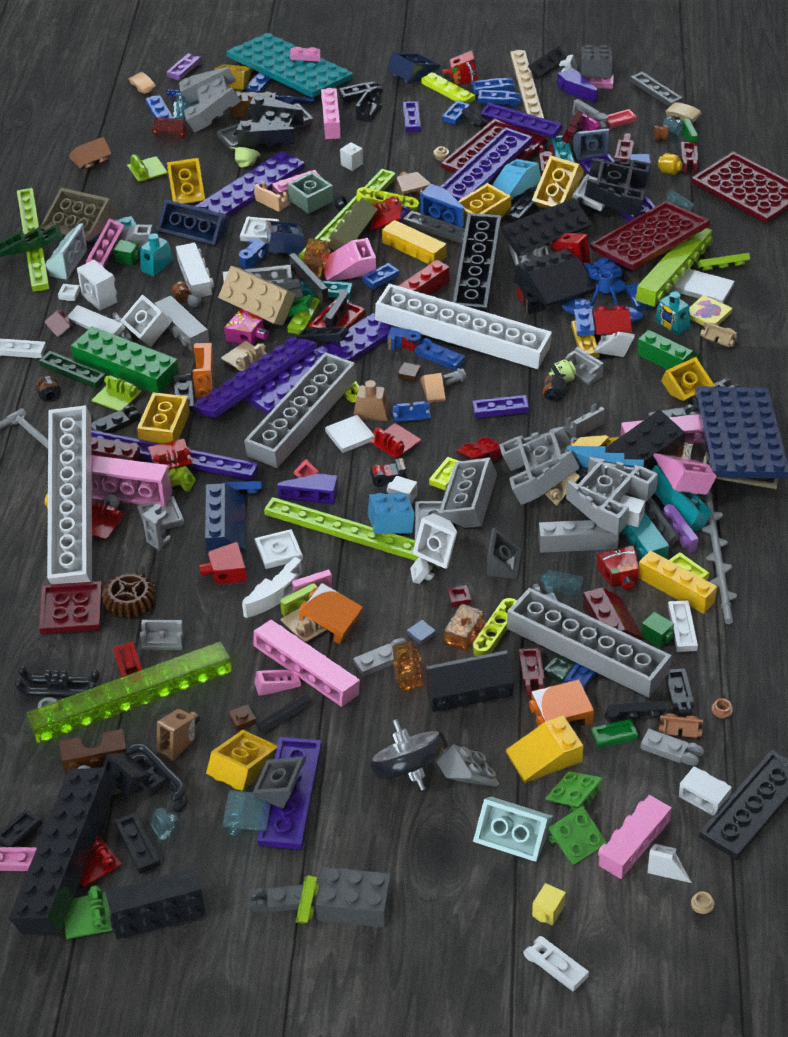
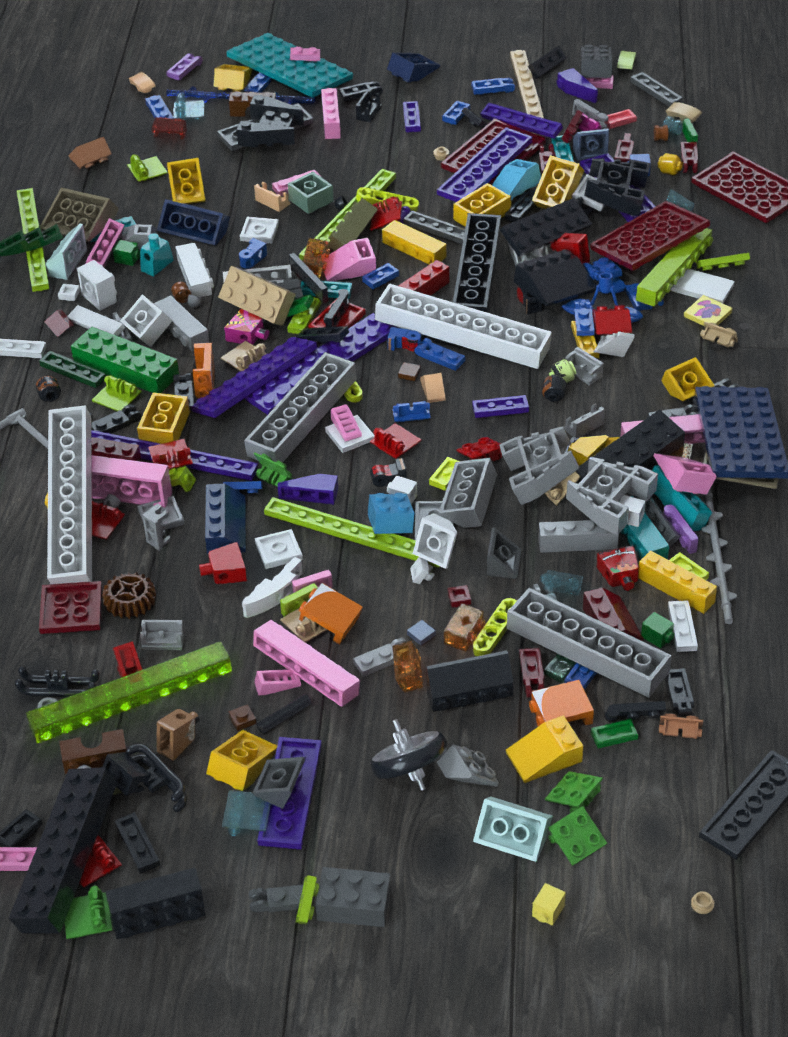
clear light blue tile [151,808,178,840] -> none
light grey wedge [179,67,241,132] -> none
plate [195,151,305,216] -> none
yellowish green piece [230,147,260,168] -> none
dark blue slope [266,220,304,255] -> none
coral slope [293,459,320,478] -> none
white brick [340,143,363,171] -> none
medium nougat torso [353,380,390,421] -> none
torso [397,172,430,204] -> none
blue slope [420,184,464,228] -> none
neon yellow plate [422,72,475,104] -> none
red torso [442,51,478,85] -> none
light grey pin [442,368,466,386] -> none
blue hinge [478,90,521,107] -> none
white plate [523,936,589,992] -> none
white tile [559,55,578,71] -> none
dark azure slope [567,446,644,468] -> none
bright pink brick [598,795,672,879] -> none
green slope [637,330,701,370] -> none
light grey hinge [640,729,704,766] -> none
white slope [647,844,692,883] -> none
teal torso [655,291,690,336] -> none
white brick [679,767,732,816] -> none
nougat plate [712,698,733,718] -> none
none -> bright green hinge [254,452,293,487]
none -> bright pink slope [331,404,362,442]
none -> yellowish green slope [617,51,636,69]

